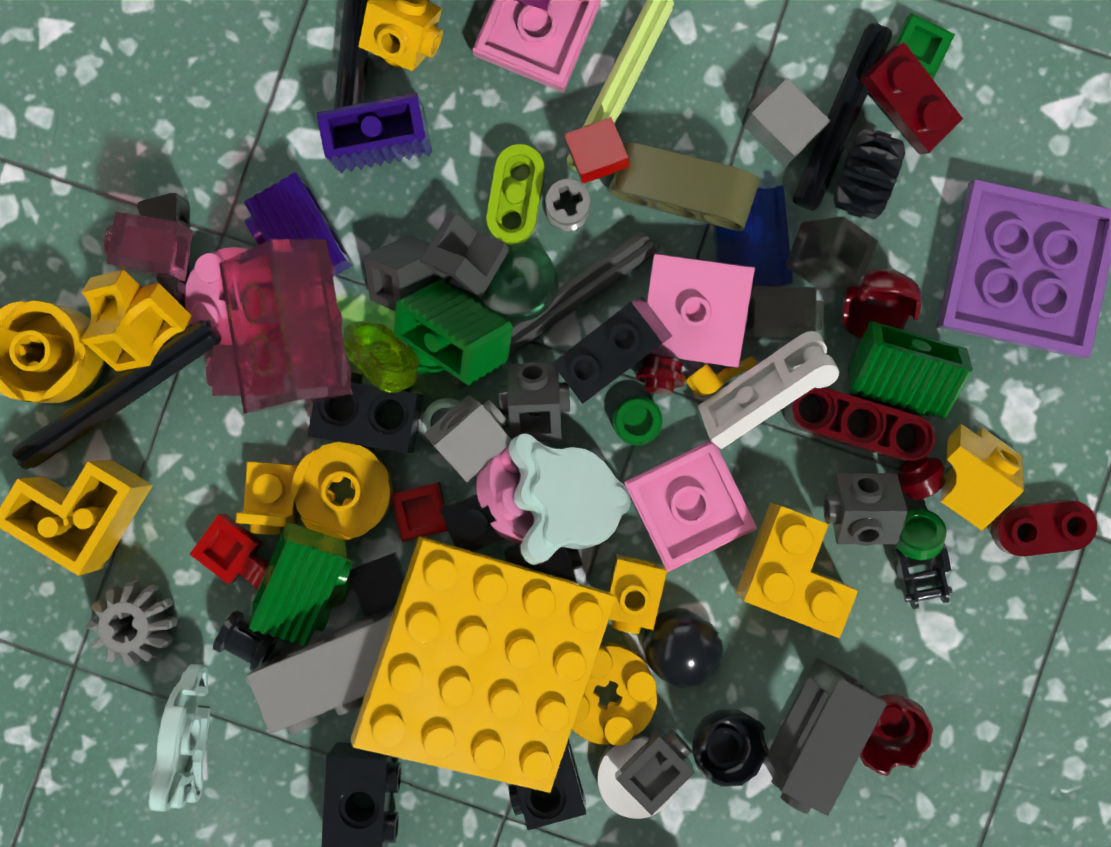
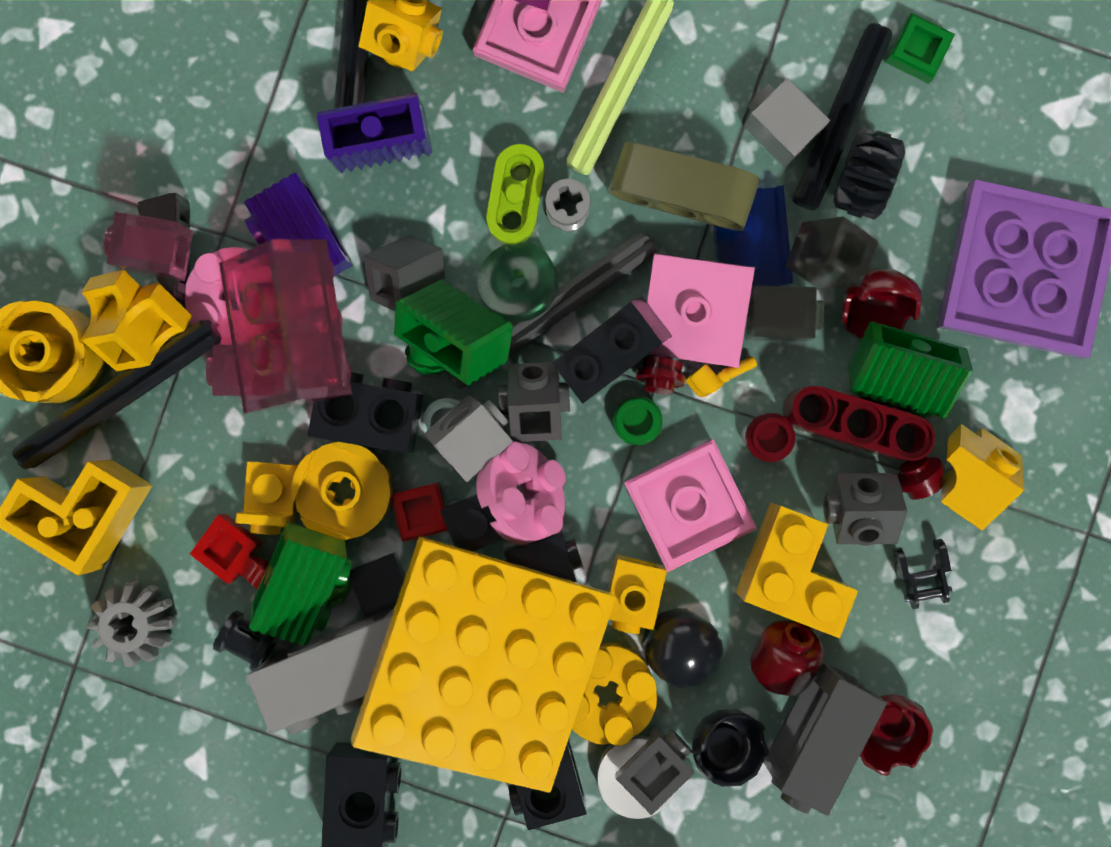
light aqua tile [149,664,210,812] -> none
clear neon green plate [342,321,419,393] -> none
dark grey panel [420,212,509,298] -> none
light aqua tile [508,433,631,565] -> none
tile [564,117,630,184] -> none
white plate [698,331,839,449] -> none
dark red plate [860,42,963,154] -> none
green tile [895,509,947,560] -> none
dark red plate [991,500,1097,557] -> none
none -> dark red plate [745,413,796,462]
none -> dark red head [750,620,825,696]

